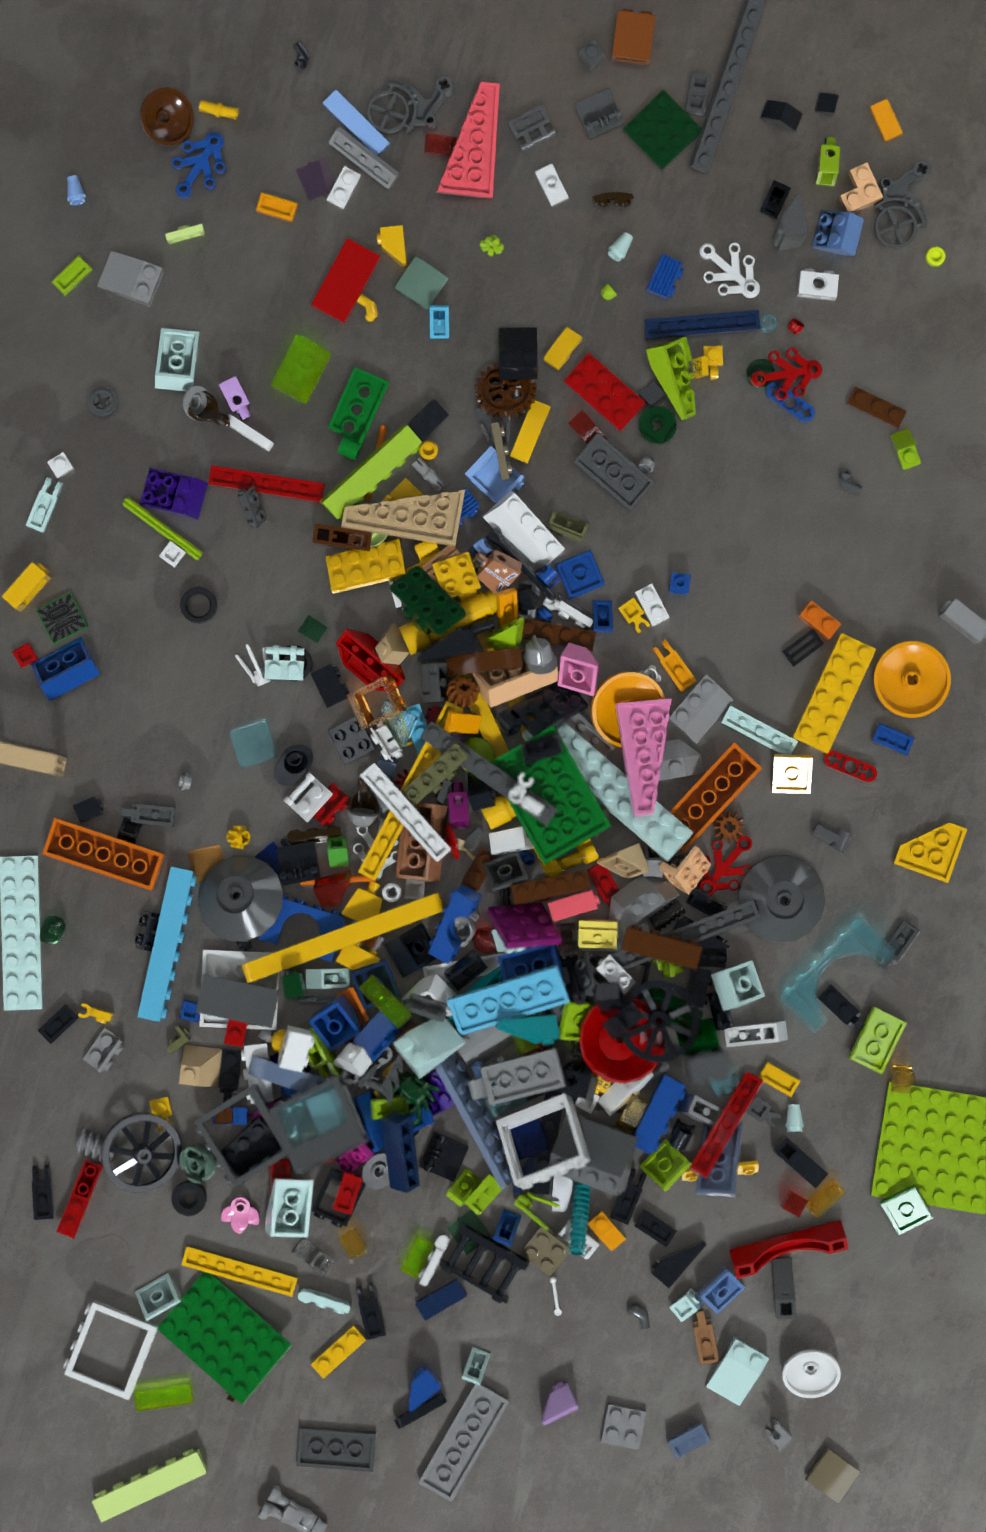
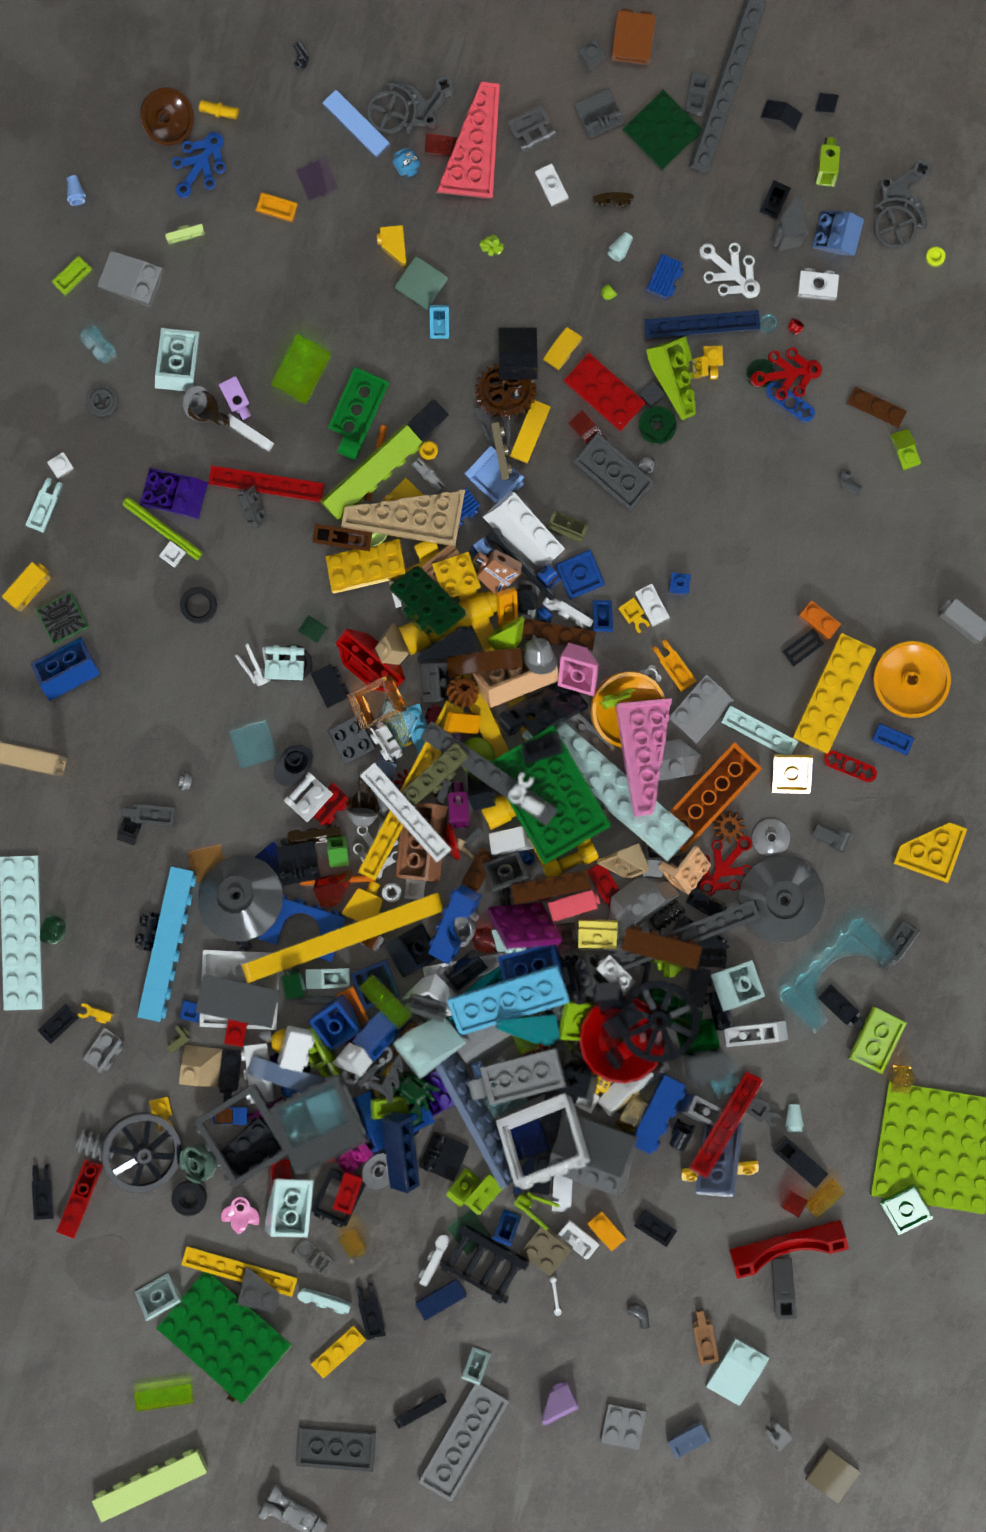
red tile [12,642,38,668] -> none
orange brick [42,818,166,891] -> none
white window [63,1300,159,1400] -> none
black brick [73,796,105,823] -> none
yellow gear [226,825,250,849] -> none
red tile [311,238,381,324] -> none
white plate [326,166,361,209] -> none
light grey plate [329,127,400,190] -> none
yellow slope [336,942,381,970] -> none
yellow arm [357,294,378,322] -> none
clear neon green plate [400,1235,434,1279] -> none
blue slope [409,1364,442,1412] -> none
black pin [469,617,495,636] -> none
teal piece [568,1181,591,1256] -> none
black hinge [610,1168,647,1225] -> none
lime plate [639,1138,692,1192] -> none
black slope [651,1240,707,1288] -> none
light aqua bracket [669,1288,703,1322] -> none
medium blue slope [697,1266,745,1314] -> none
yellow tile [758,1062,800,1097] -> none
white dish [782,1350,841,1398] -> none
light nougat brick [838,162,883,214] -> none
light orange tile [869,99,903,142] -> none
none -> clear light blue hinge [79,325,117,364]
none -> flat silver wing [237,1267,280,1313]
none -> dark azure head [392,148,421,178]
none -> lime plate [600,688,636,709]
none -> slope [604,1046,625,1069]
none -> light grey dish [752,819,790,857]

